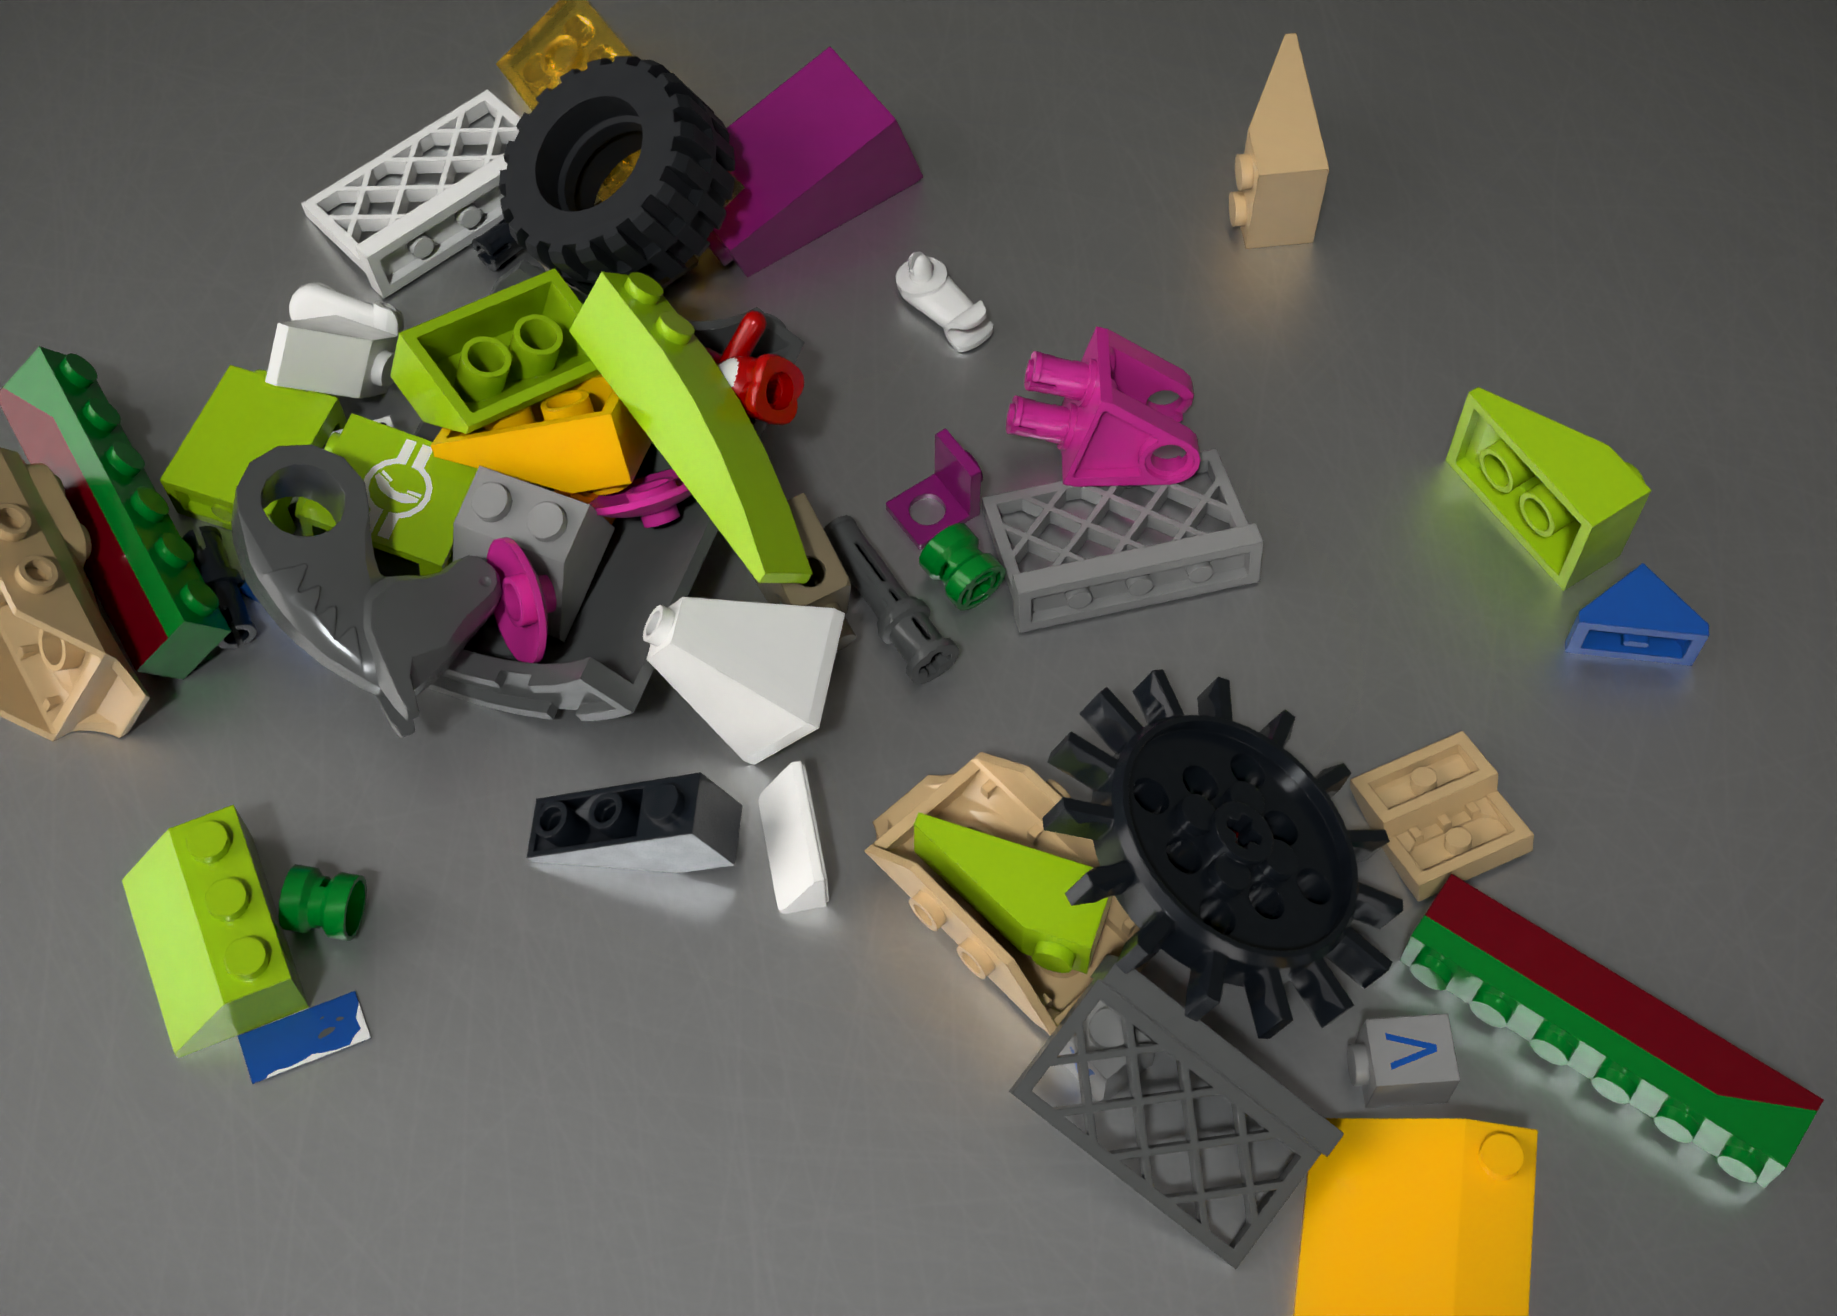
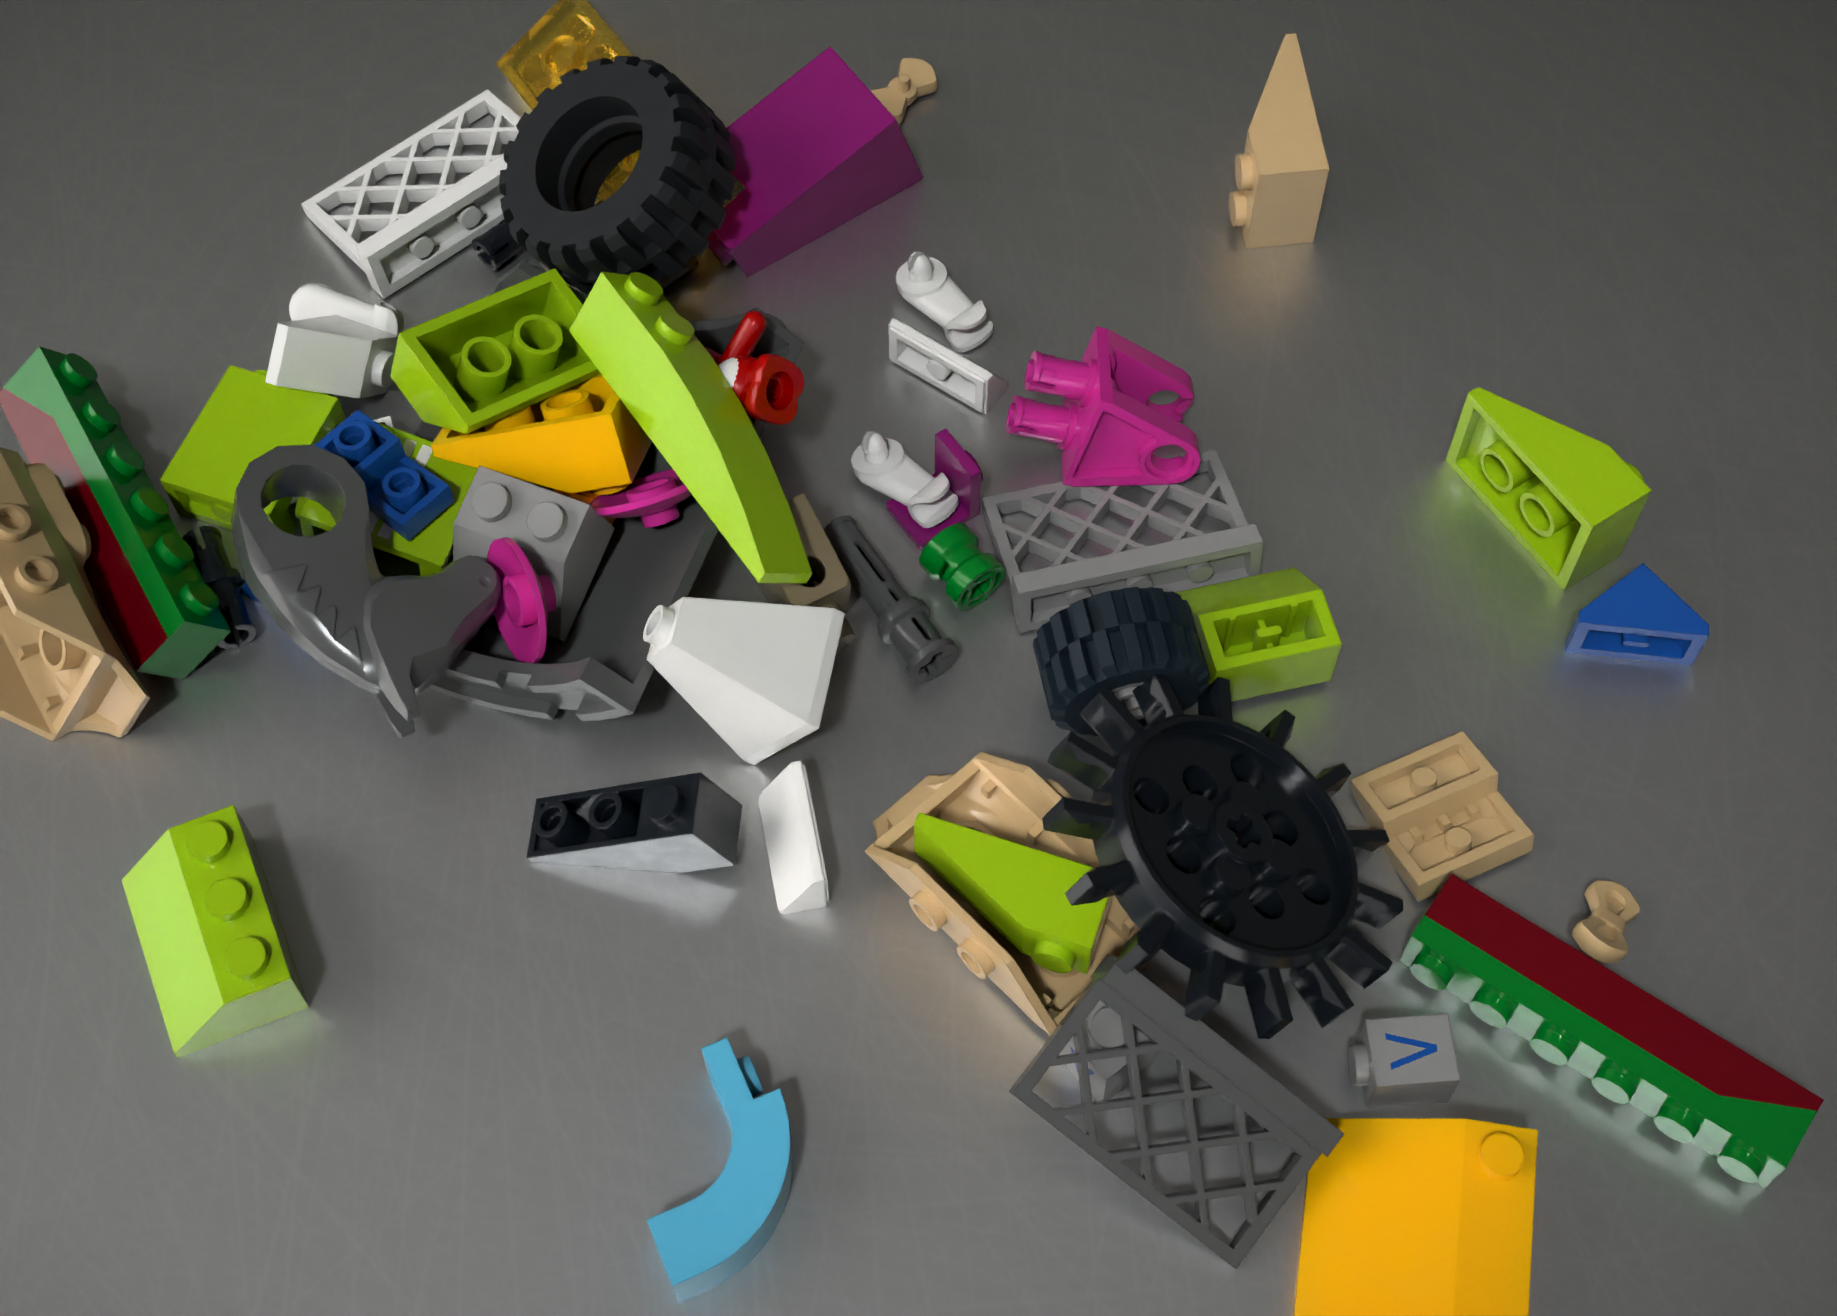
blue sticker [238,991,371,1084] -> none
green wheel [278,864,367,941] -> none
none -> blue slope [314,409,455,541]
none -> medium azure arch [647,1038,794,1304]
none -> white piece [851,431,959,528]
none -> tan piece [870,58,938,125]
none -> white slope [888,318,1008,414]
none -> black wheel [1033,587,1210,736]
none -> lime slope [1175,567,1342,702]
none -> tan piece [1571,880,1640,963]

